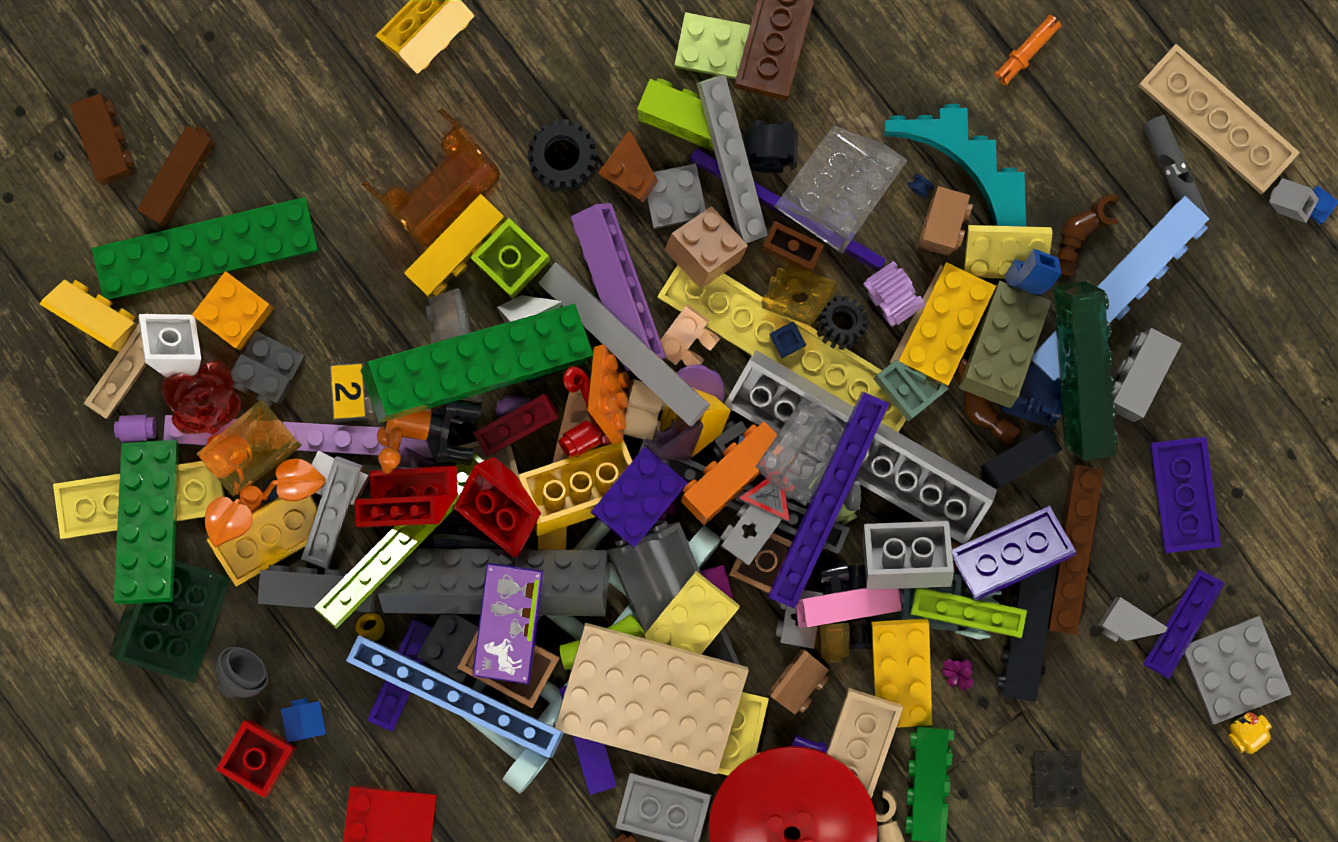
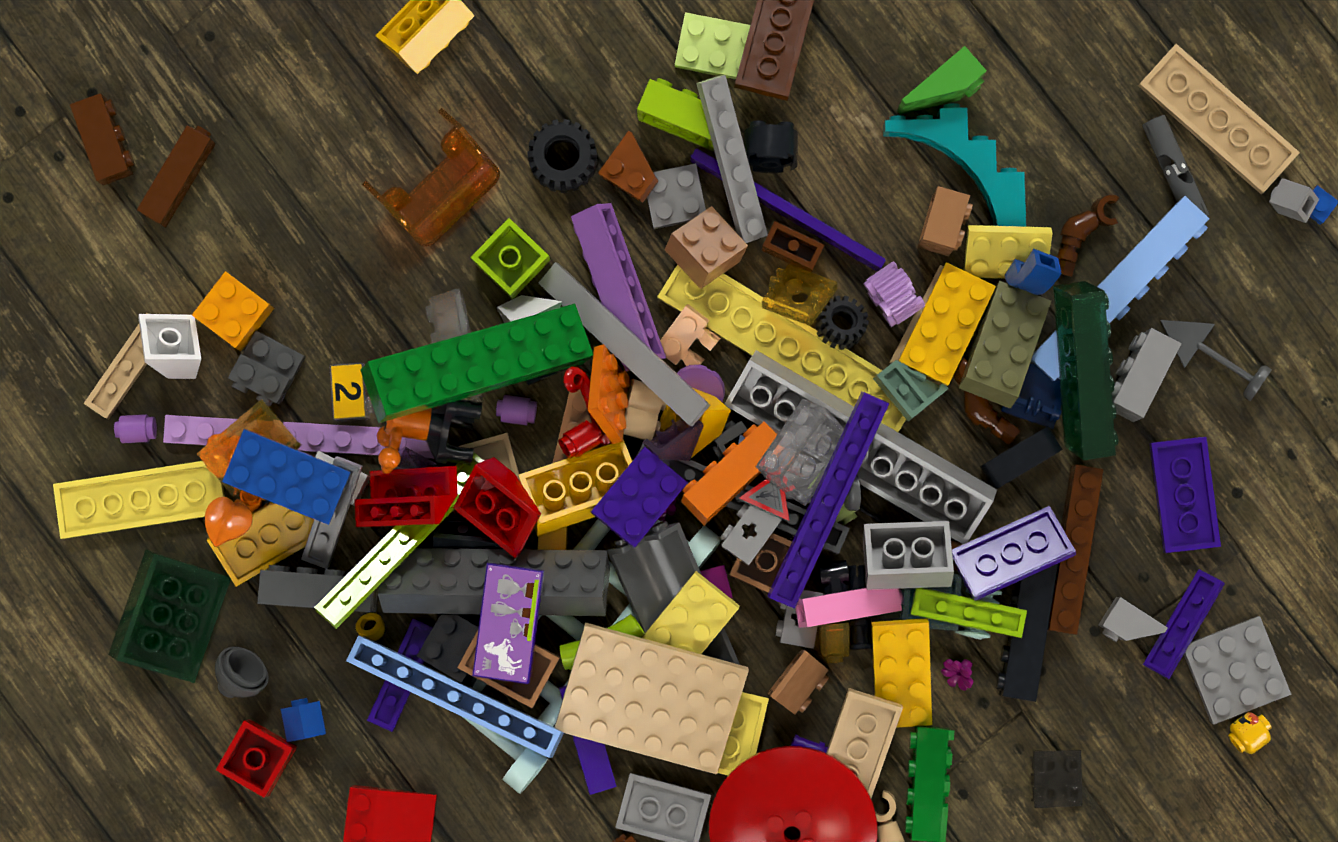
yellow slope [40,280,138,352] -> none
green plate [91,197,319,301] -> none
green plate [114,440,179,604] -> none
clear red brick [162,360,241,434] -> none
yellow brick [404,194,506,299] -> none
dark red piece [473,393,560,457] -> none
dark blue tile [769,321,807,359] -> none
clear slope [774,125,908,254] -> none
dark blue bush [907,174,935,199] -> none
orange pin [994,15,1062,86] -> none
none -> blue brick [222,429,351,525]
none -> bright green slope [897,46,987,115]
none -> dark grey piece [1160,320,1272,401]

